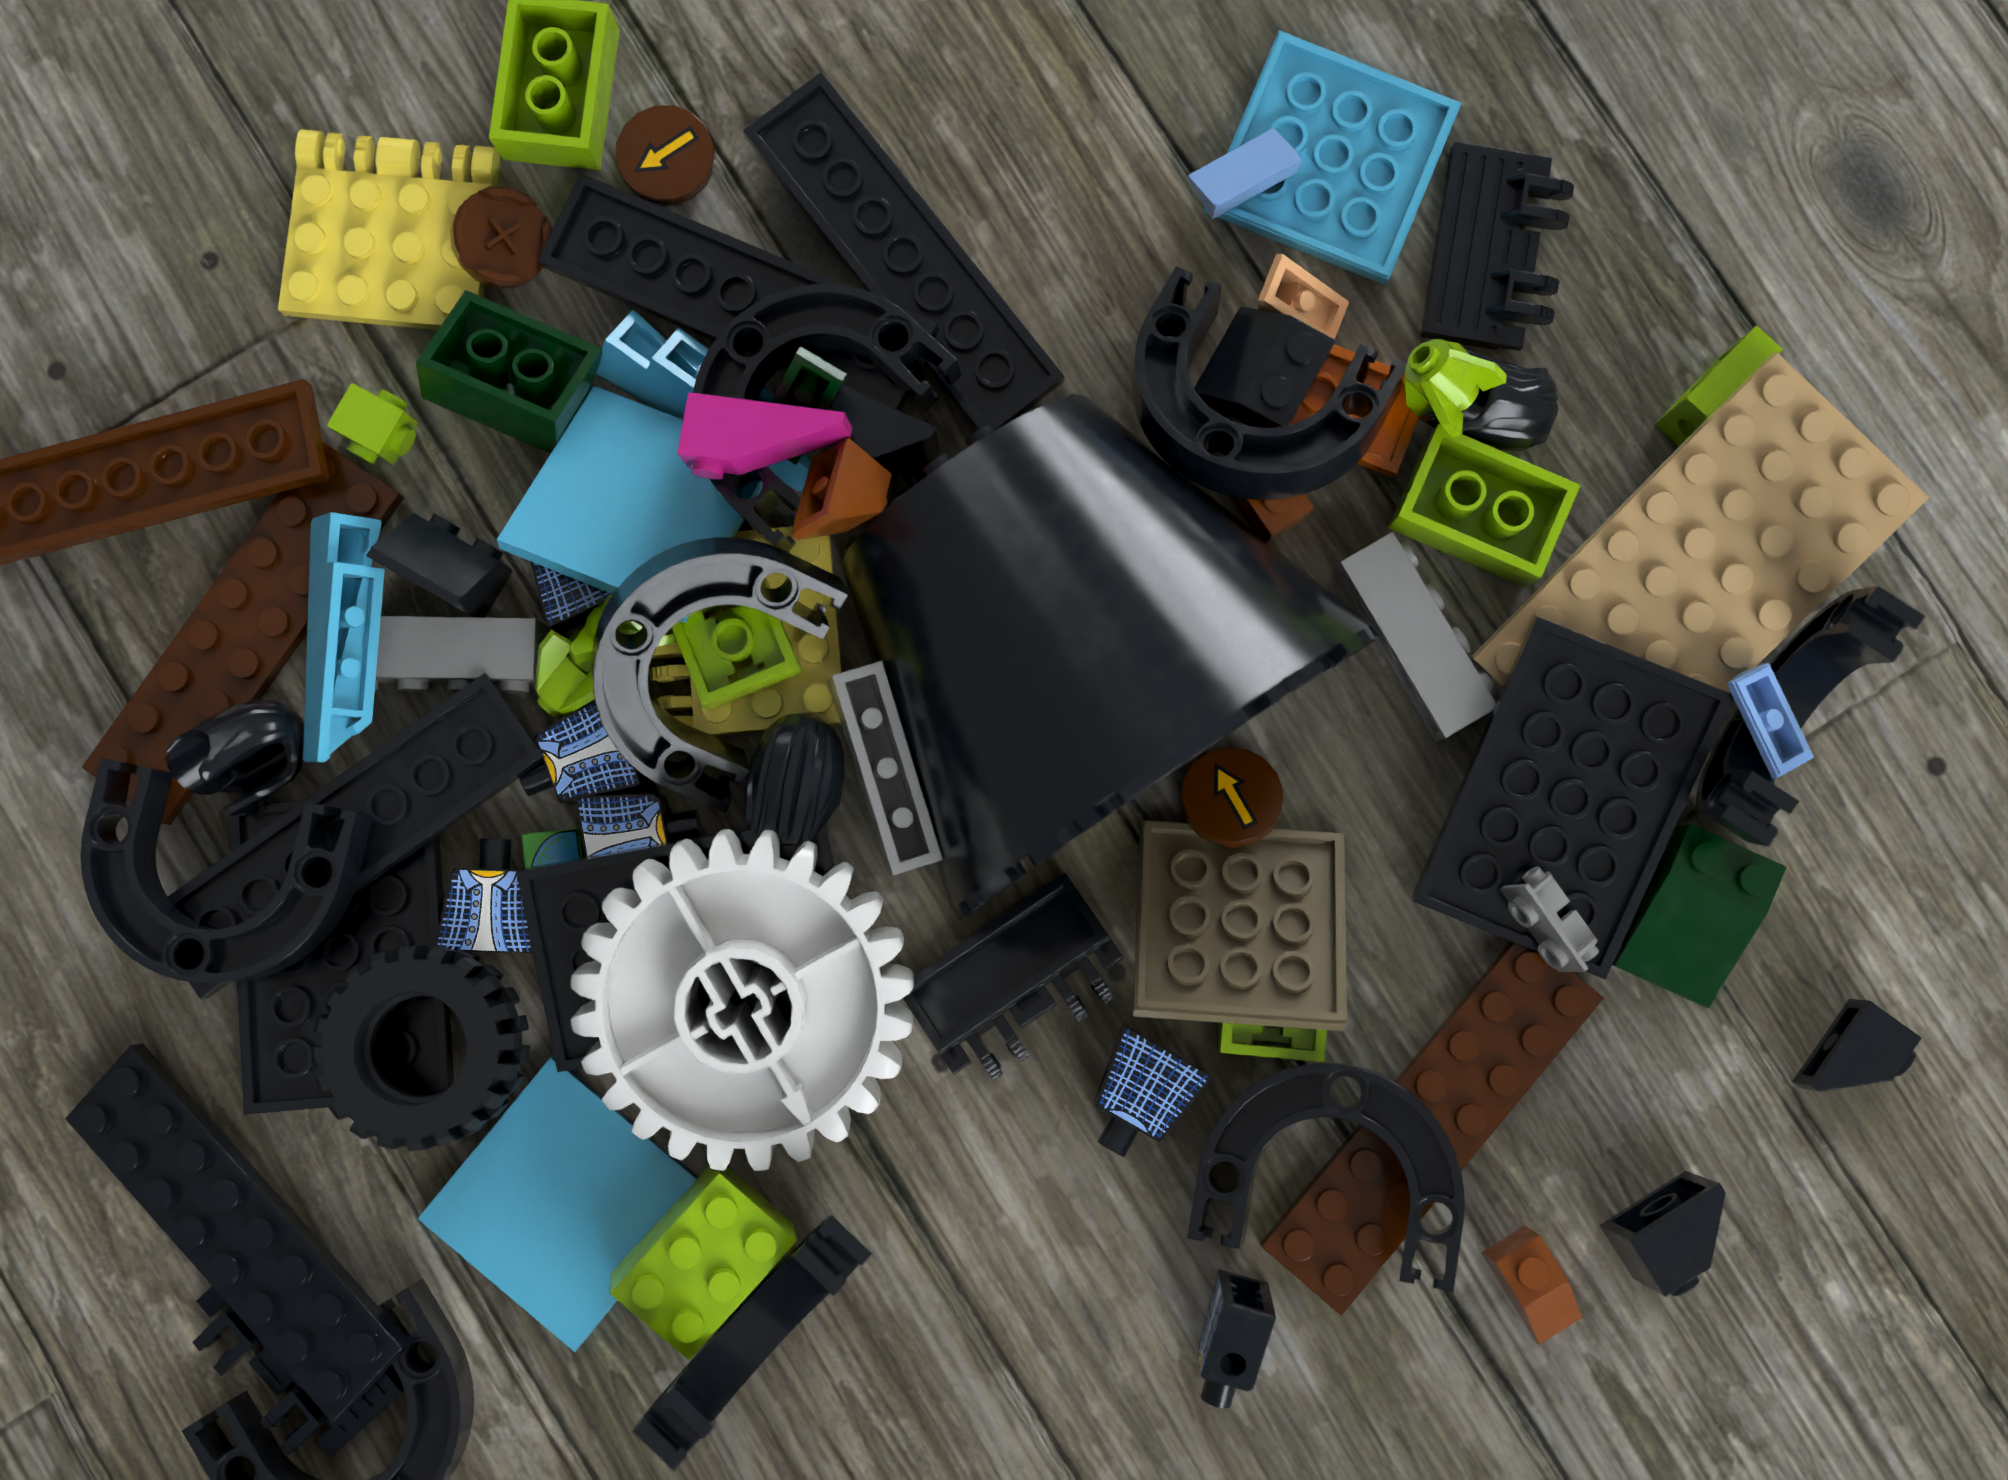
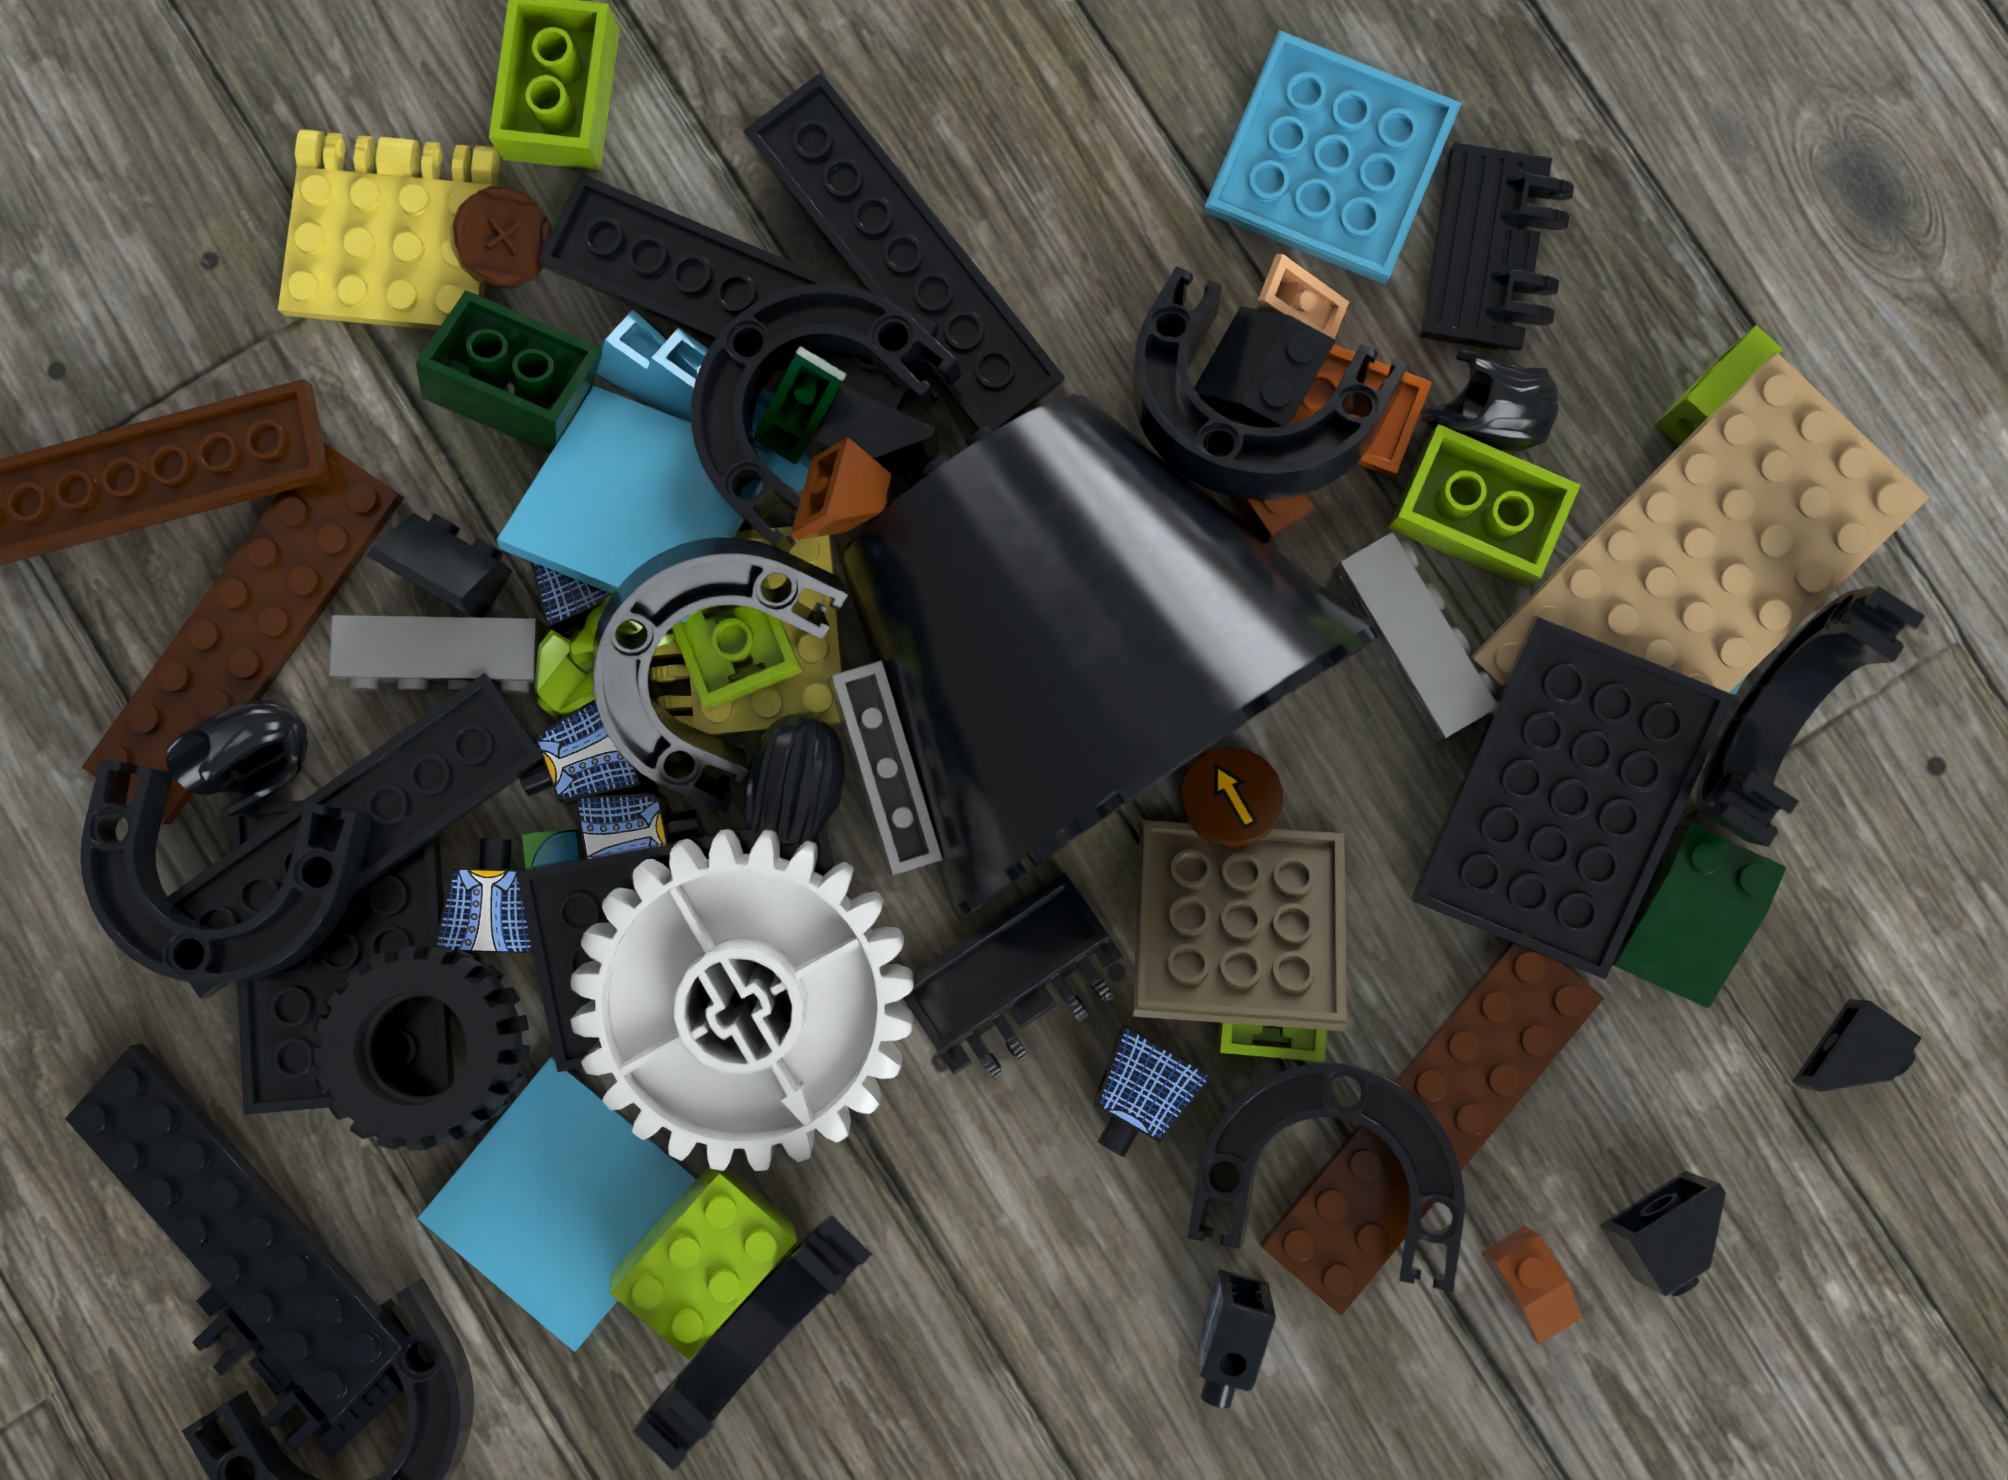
medium azure wedge [303,512,385,763] -> none
lime brick [326,382,418,465] -> none
reddish brown tile [616,105,715,205] -> none
dark pink slope [677,392,852,479] -> none
light blue slope [1187,128,1302,220] -> none
lime brick [1405,339,1507,438] -> none
light grey hinge [1500,866,1599,972] -> none
light blue slope [1727,662,1814,779] -> none

